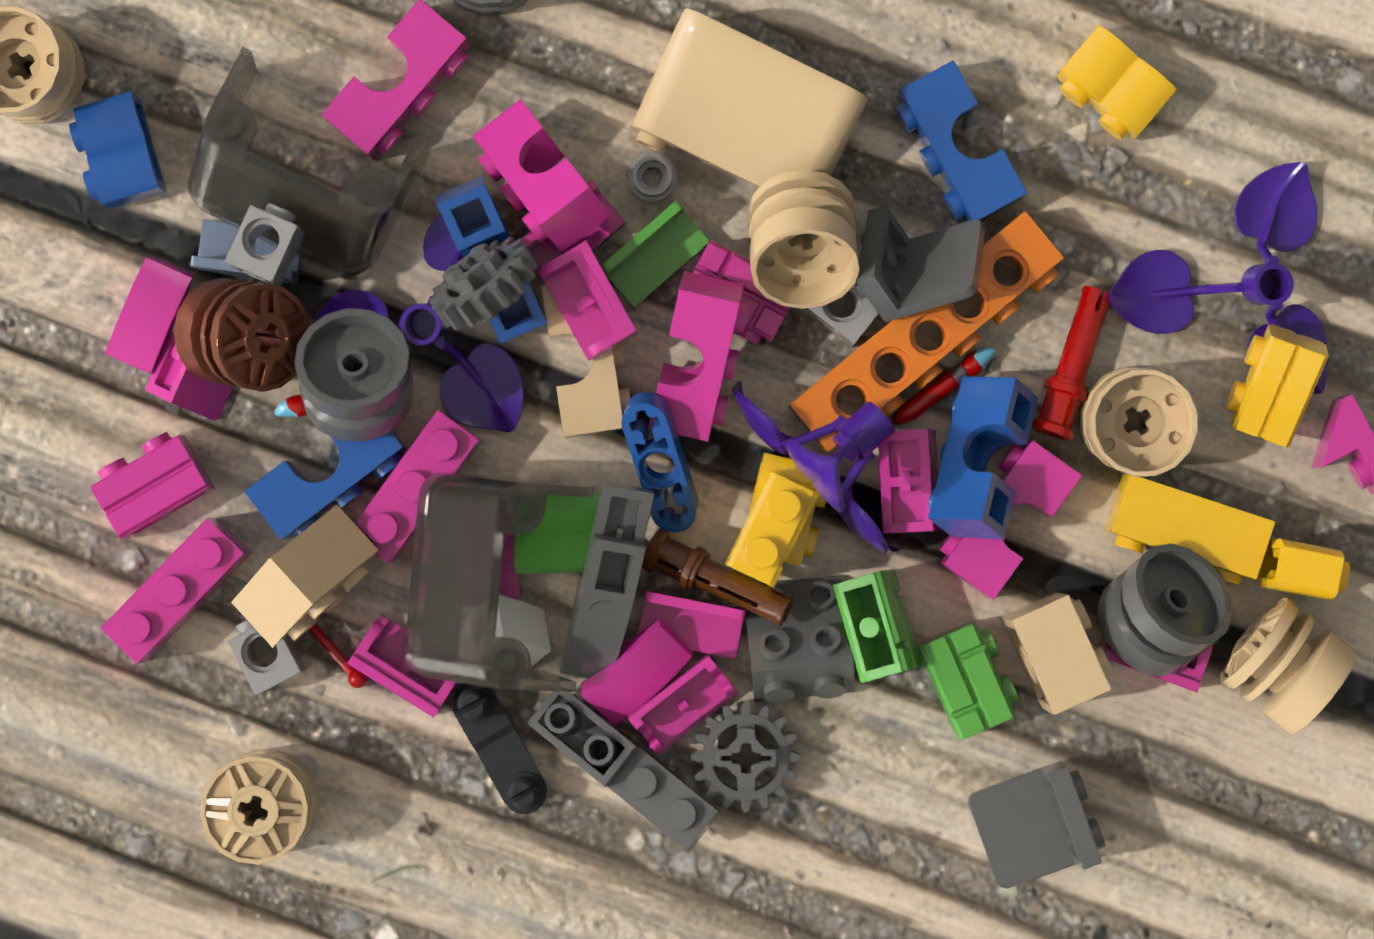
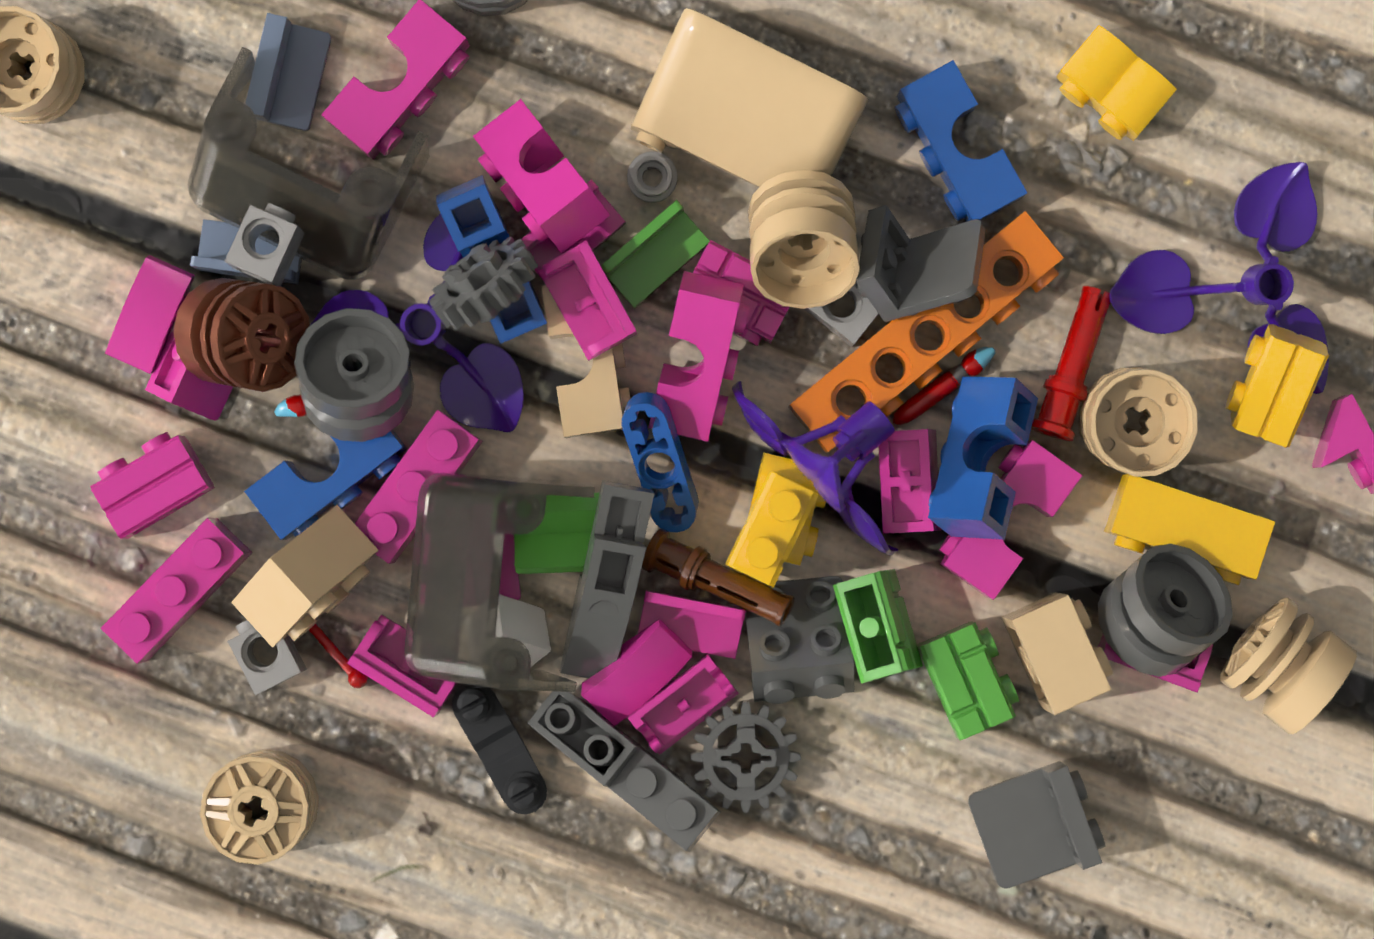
blue brick [69,91,166,209] -> none
yellow brick [1256,538,1350,600] -> none
none -> sand blue panel [243,13,332,131]

